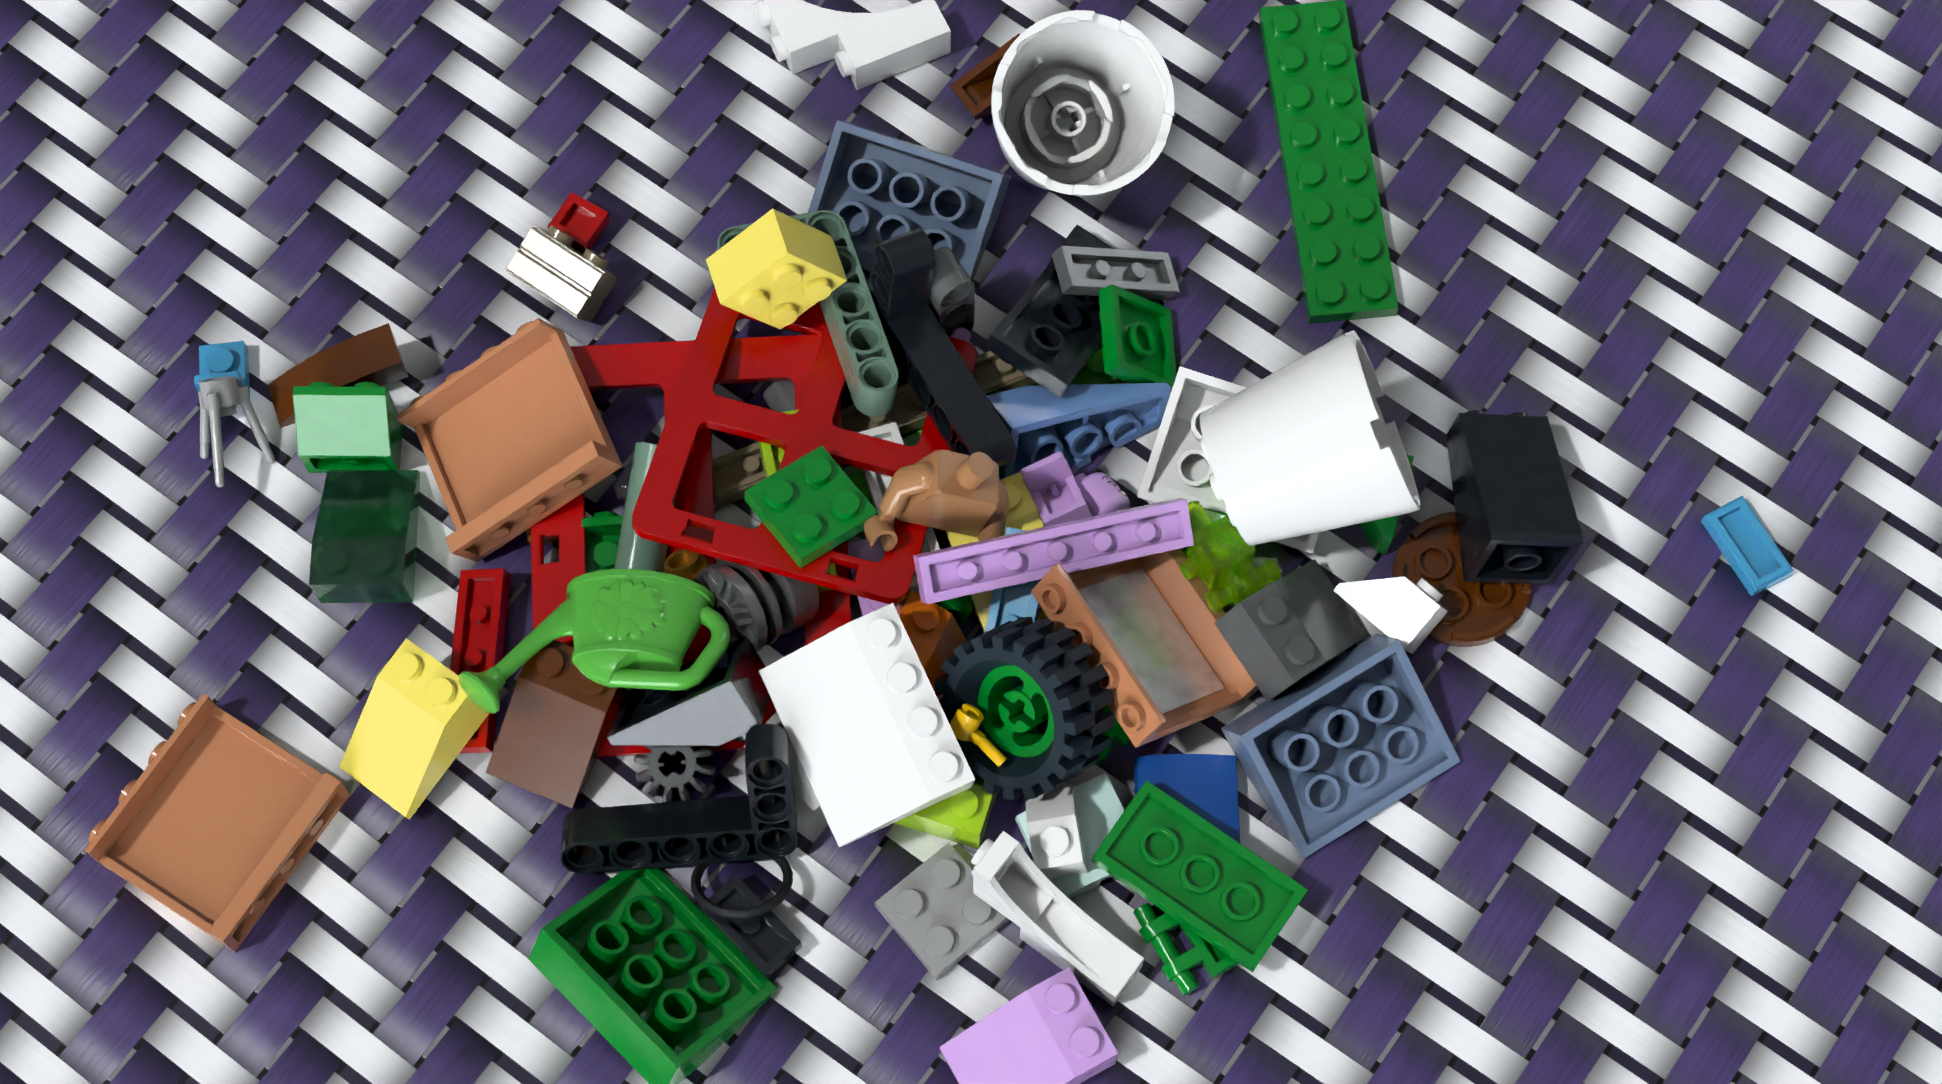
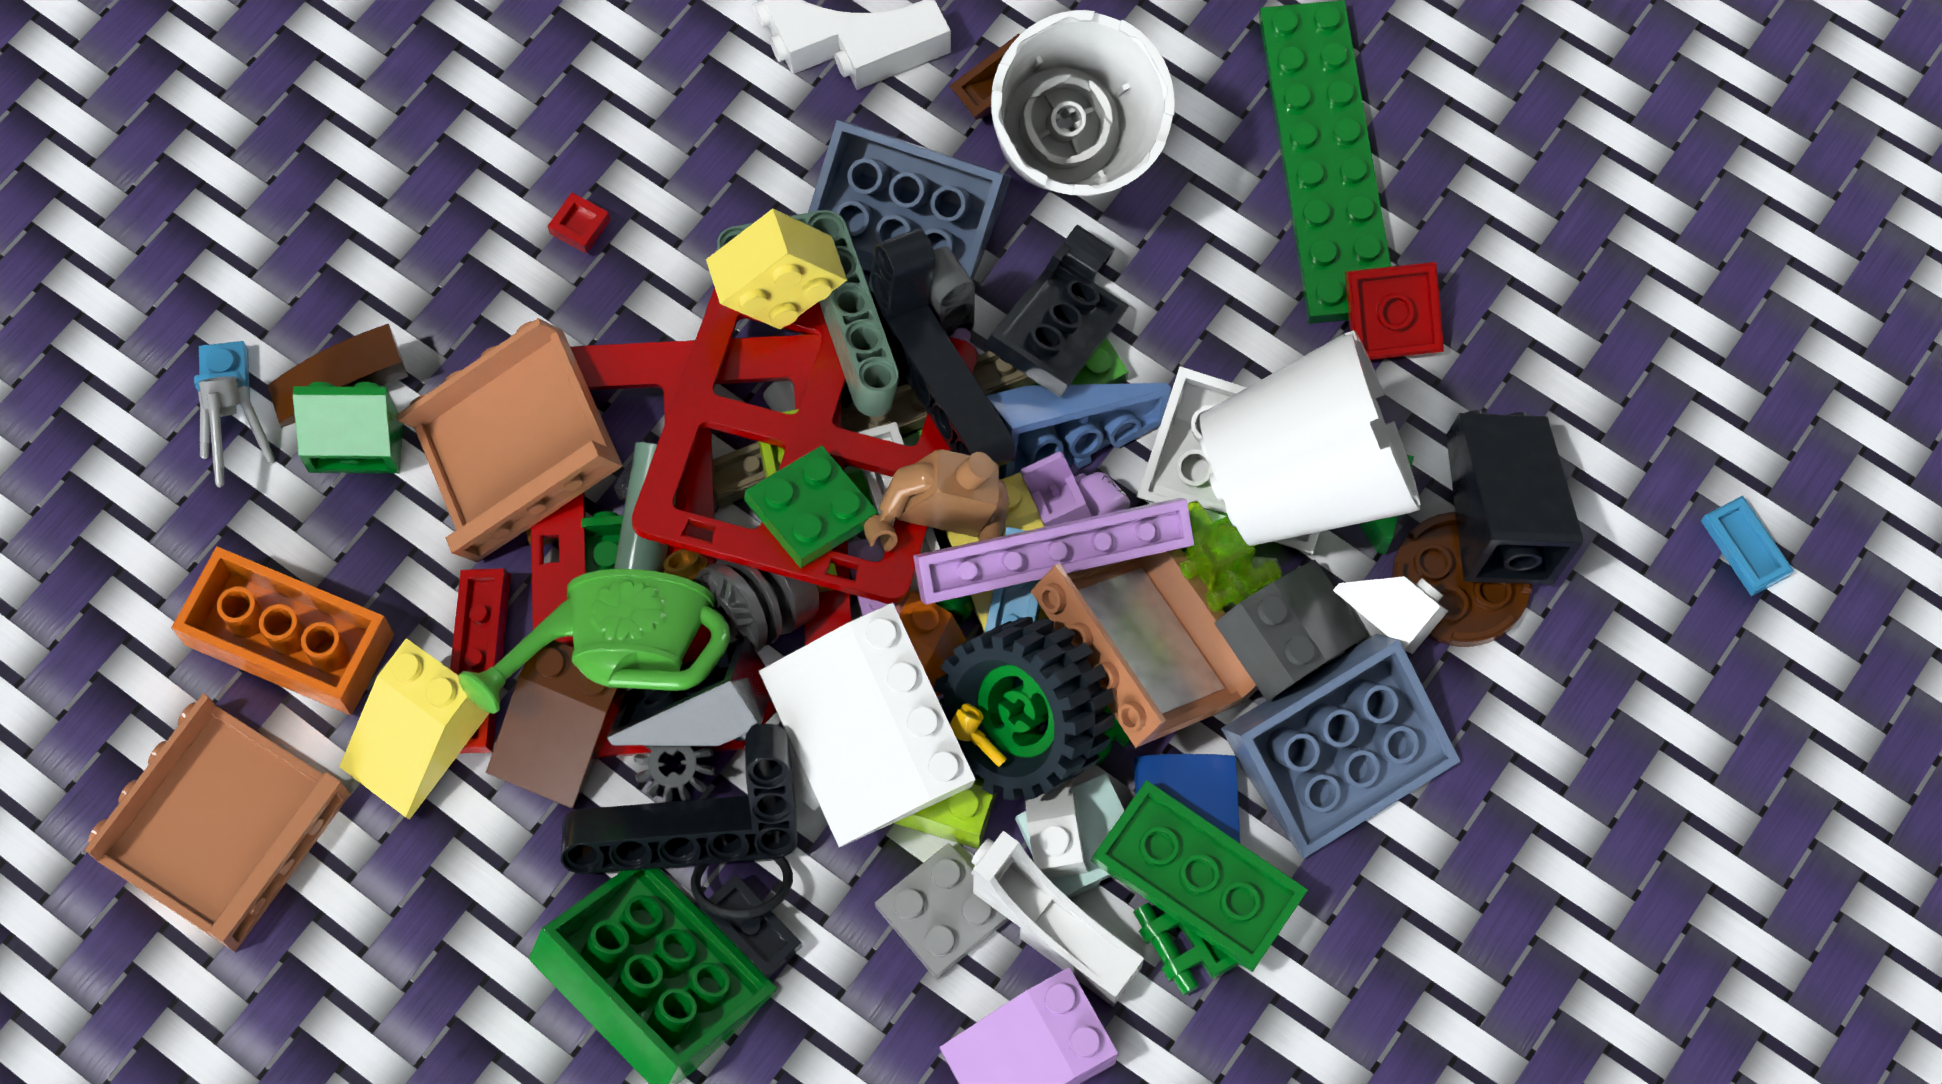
clear green slope [309,470,420,603] -> none
brick [506,225,617,322] -> none
dark grey plate [1052,245,1180,300] -> none
green plate [1098,285,1177,394] -> none
none -> orange brick [171,546,395,716]
none -> red tile [1345,262,1444,360]

